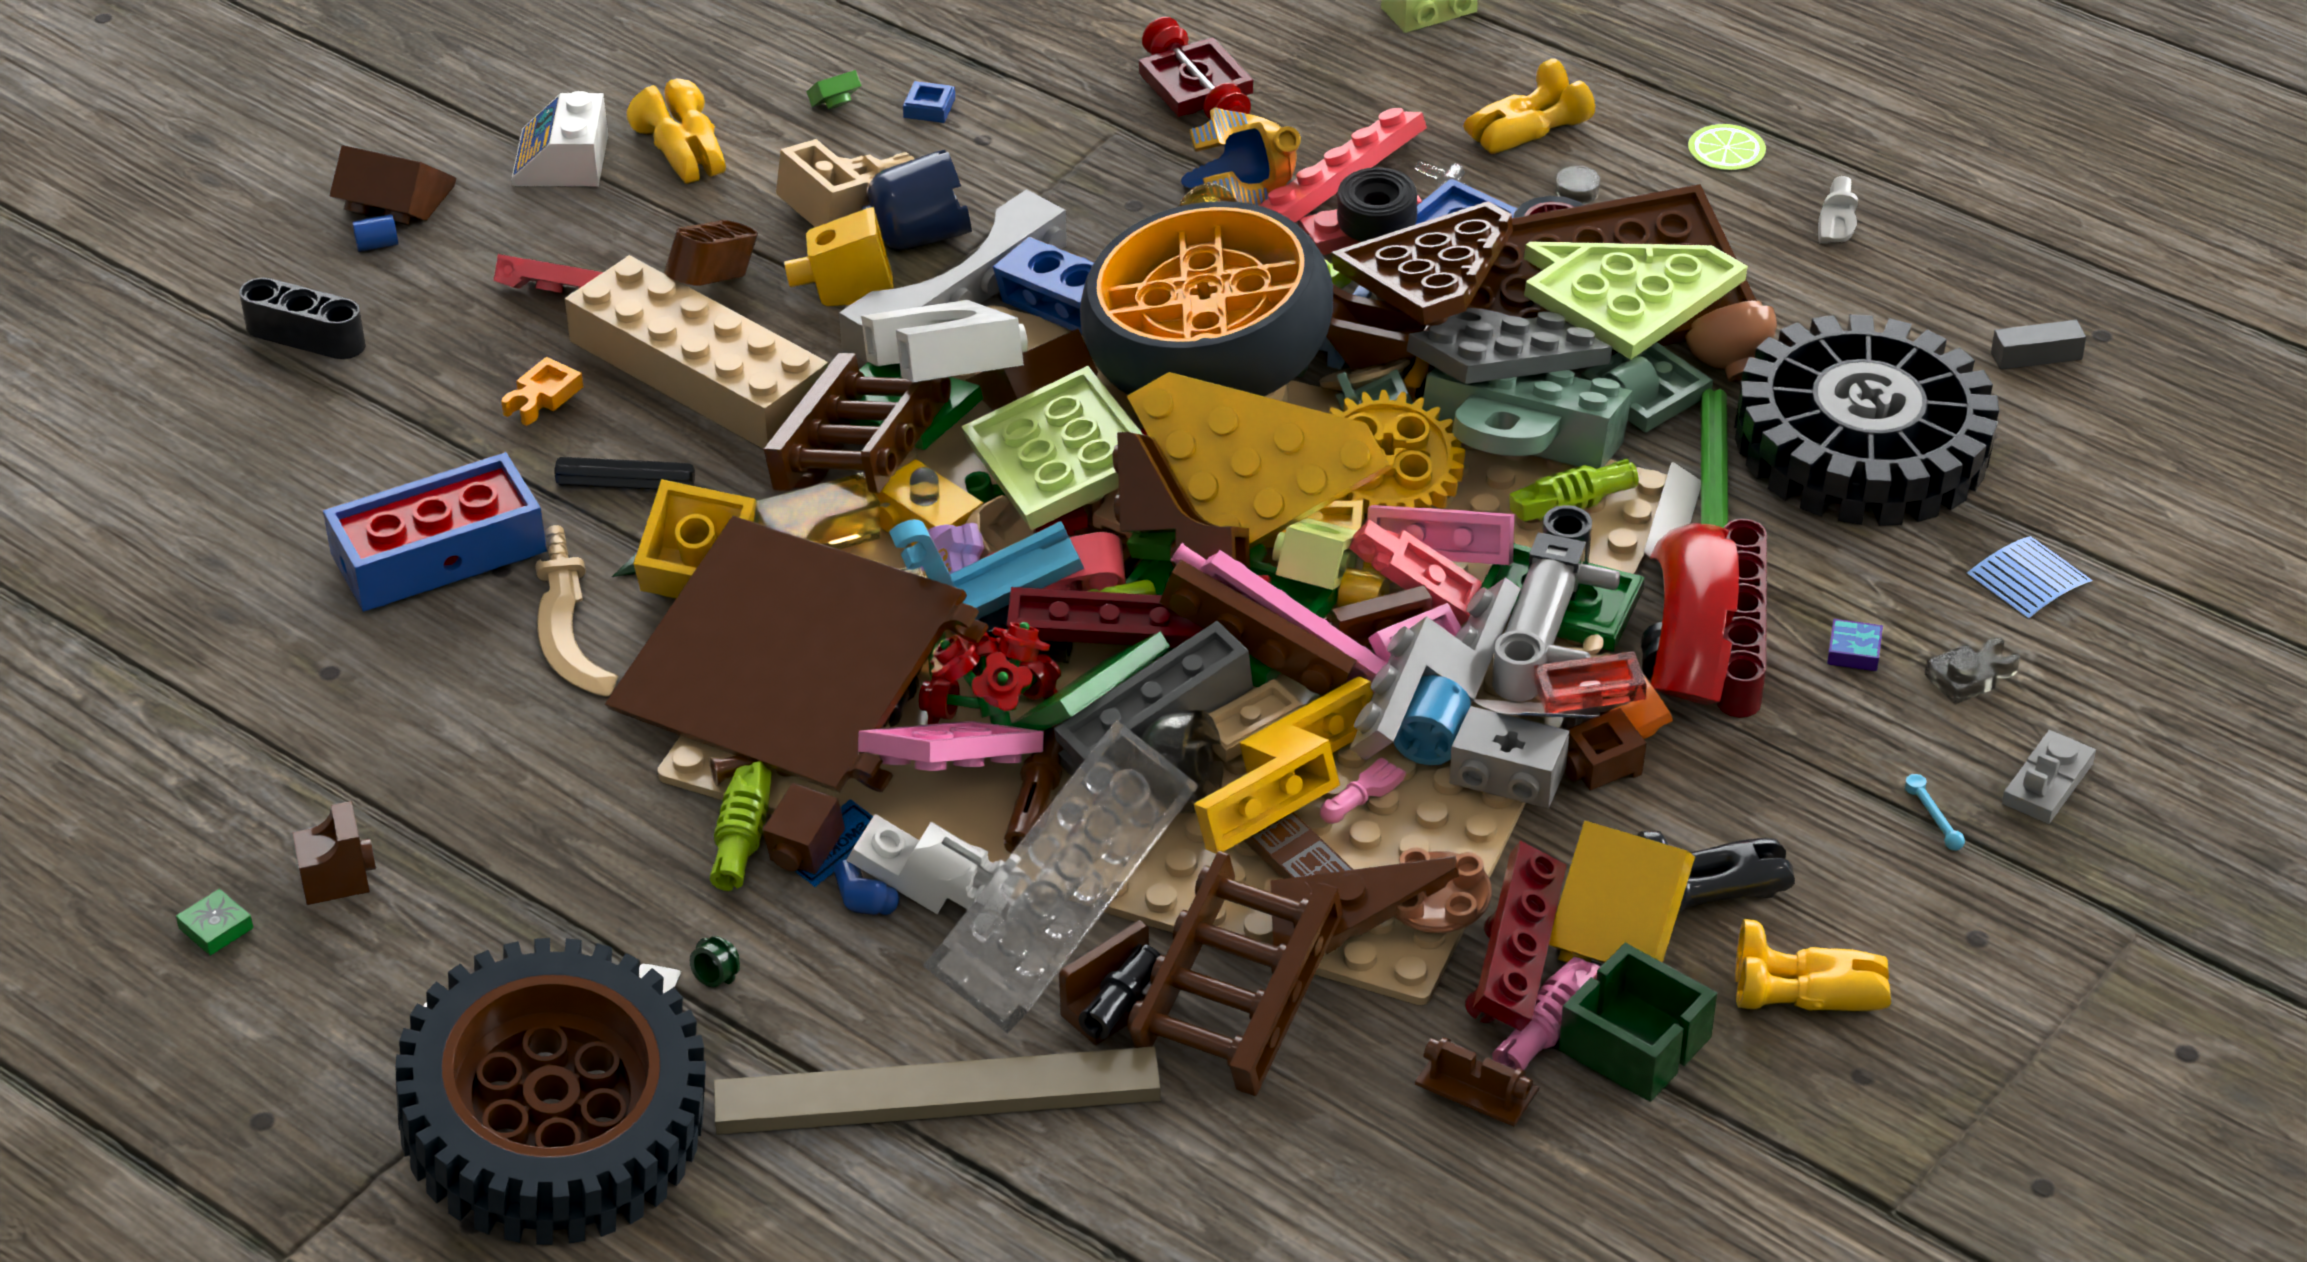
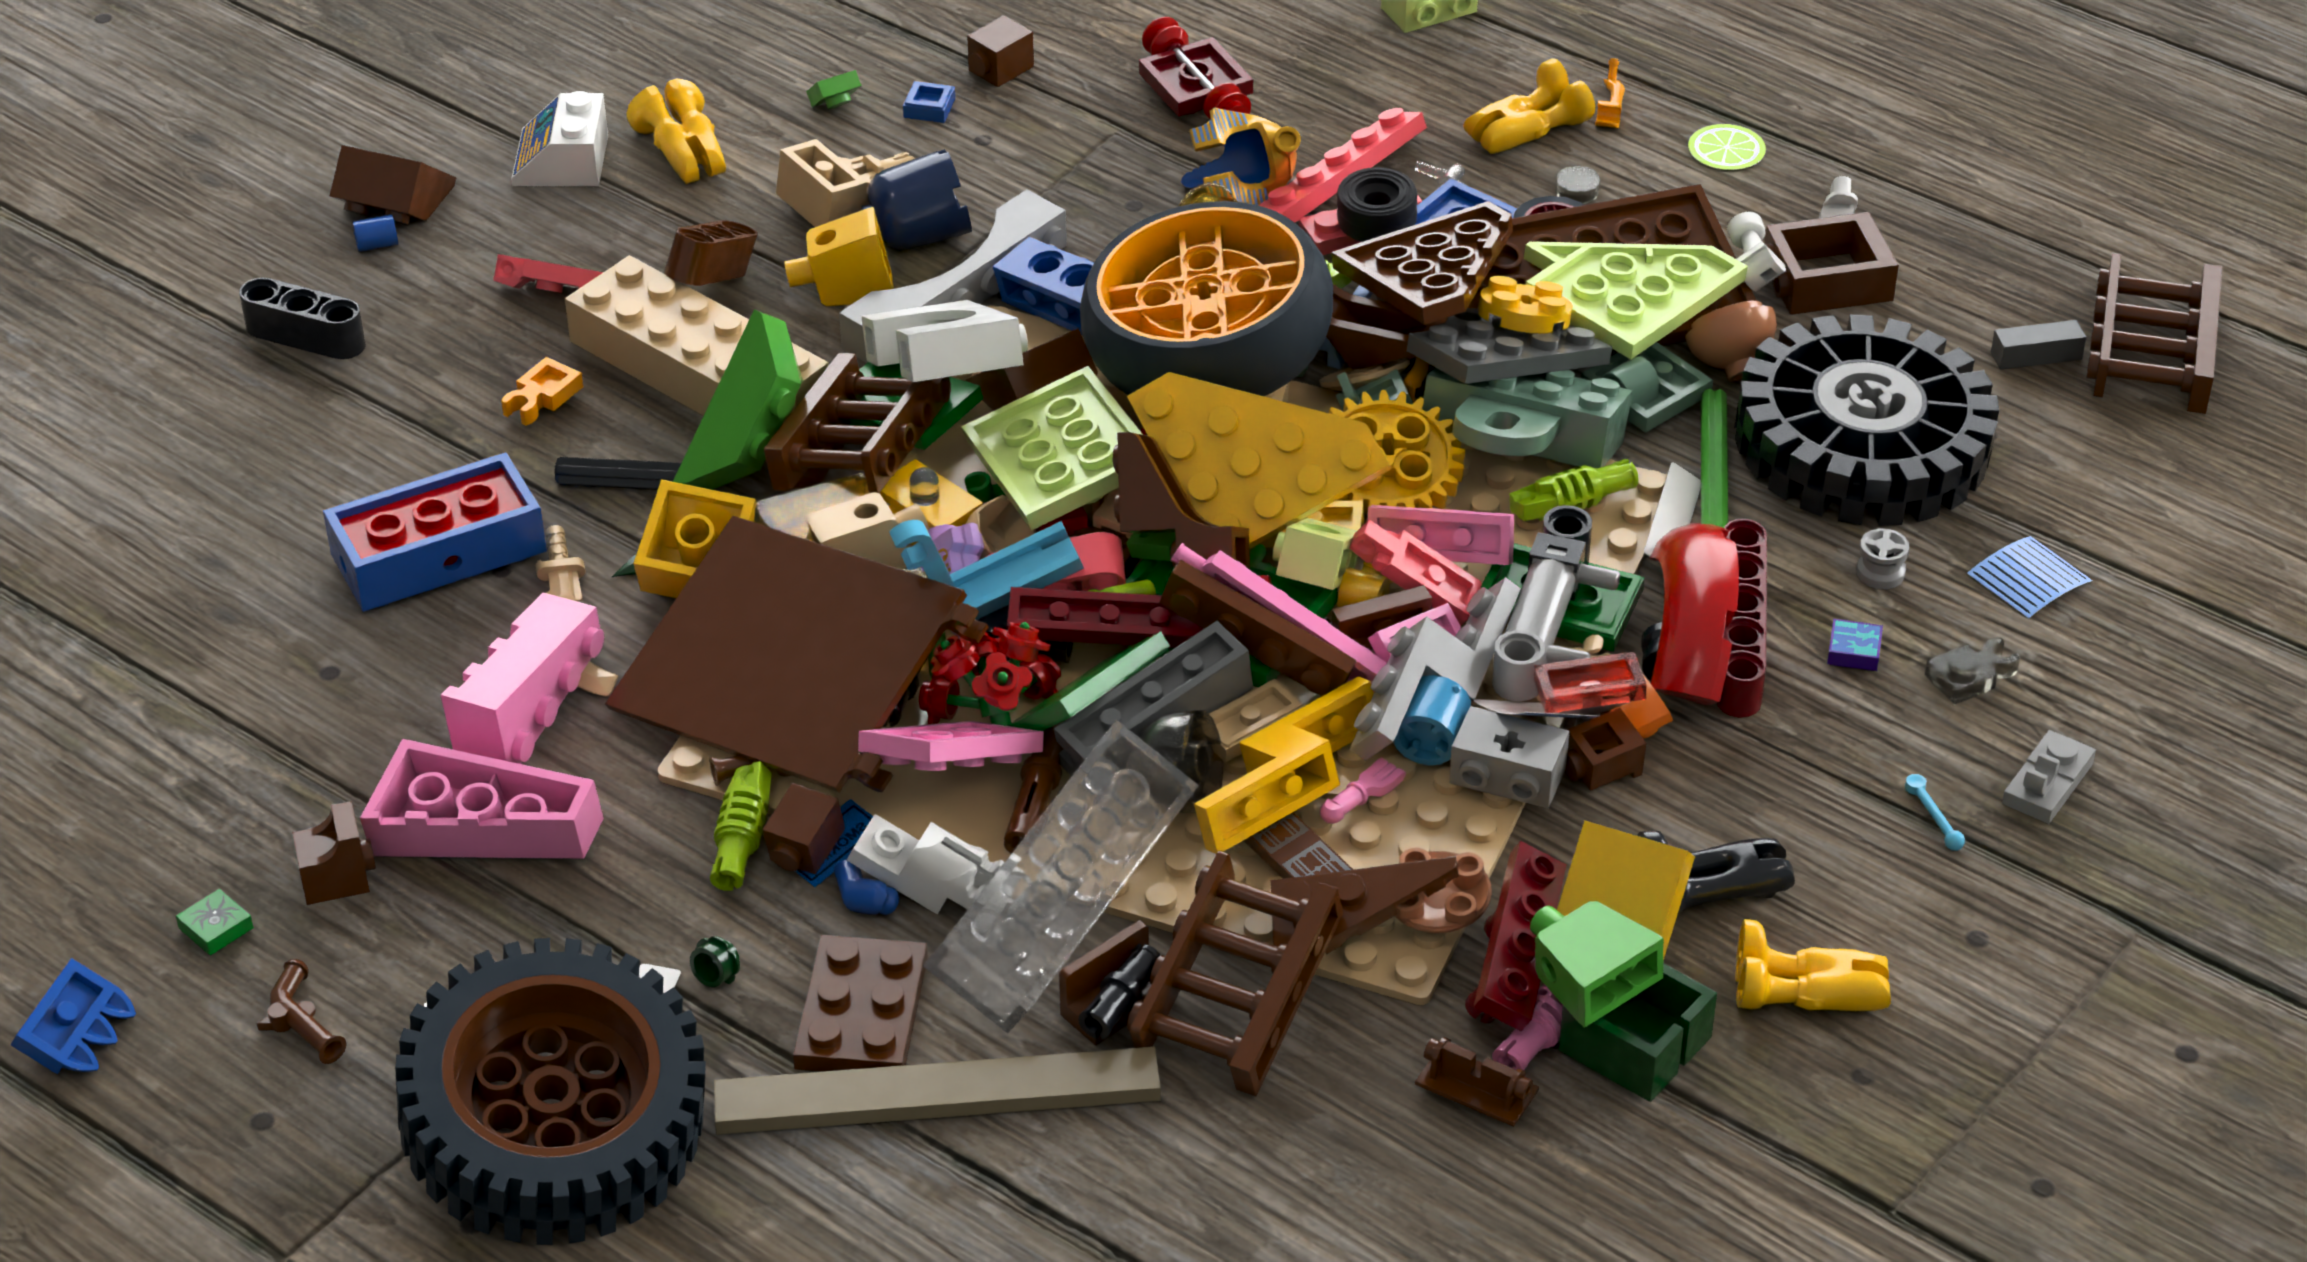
none -> blue plate [11,958,136,1075]
none -> reddish brown piece [256,959,347,1064]
none -> bright pink wedge [360,739,604,859]
none -> bright pink wedge [441,593,604,764]
none -> bright green wedge [673,309,803,490]
none -> plate [793,935,928,1072]
none -> tan torso [804,492,929,572]
none -> reddish brown brick [967,15,1034,87]
none -> yellow plate [1478,276,1573,334]
none -> bright green torso [1530,901,1664,1028]
none -> light orange piece [1595,58,1625,128]
none -> white leg [1727,212,1786,292]
none -> reddish brown window [1764,212,1899,315]
none -> light grey wheel [1856,528,1910,589]
none -> reddish brown fence [2086,253,2223,414]

